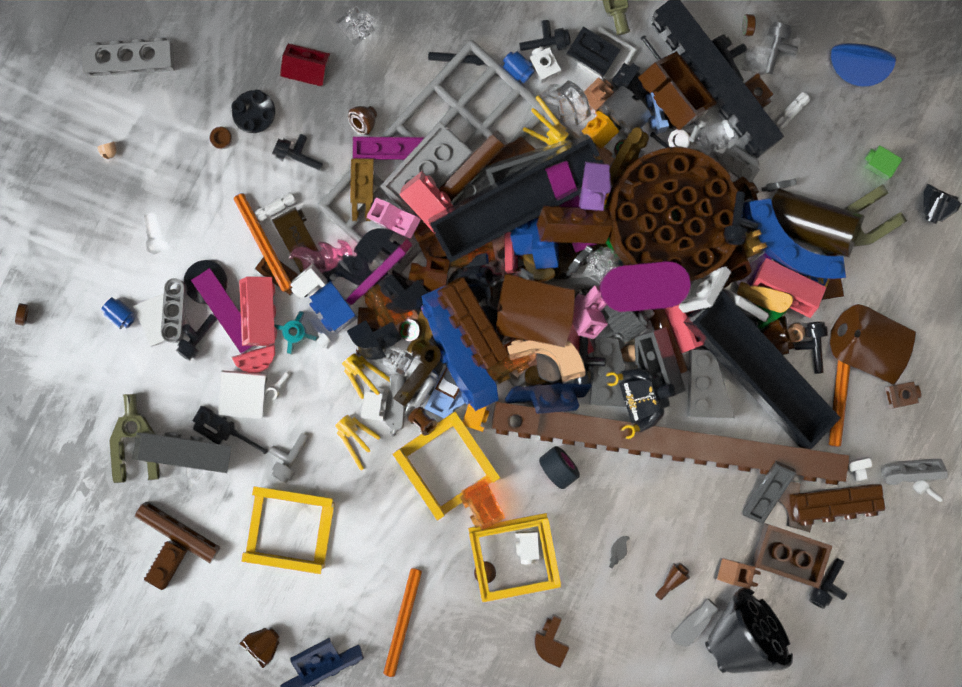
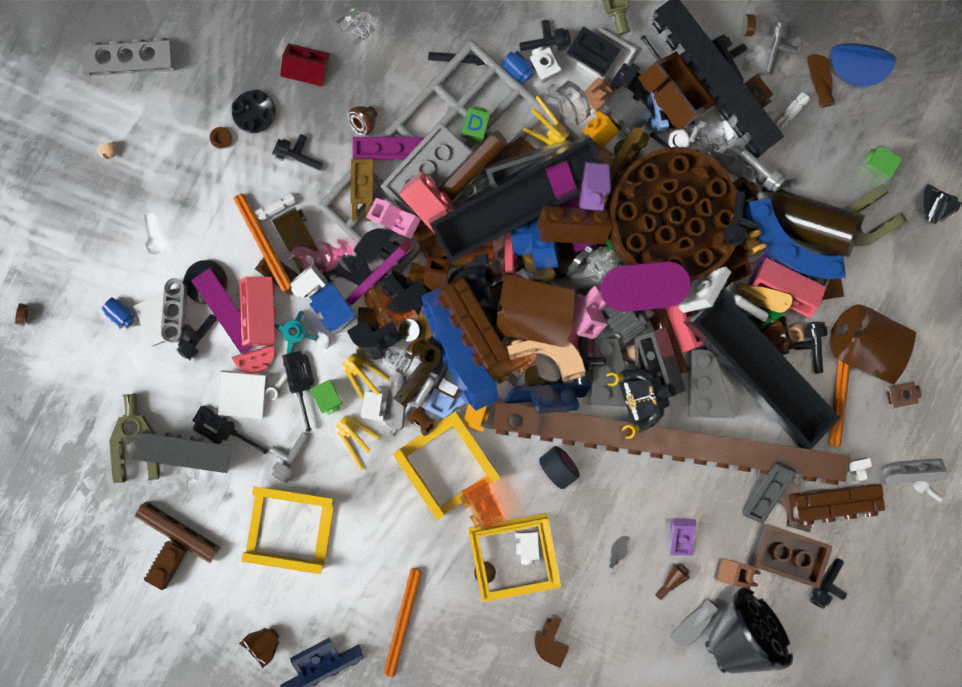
none -> black piece [282,351,314,432]
none -> bright green brick [310,379,343,415]
none -> bright green brick [461,106,490,143]
none -> medium lavender slope [670,519,696,556]
none -> light grey piece [741,149,787,192]
none -> reddish brown piece [807,54,835,108]

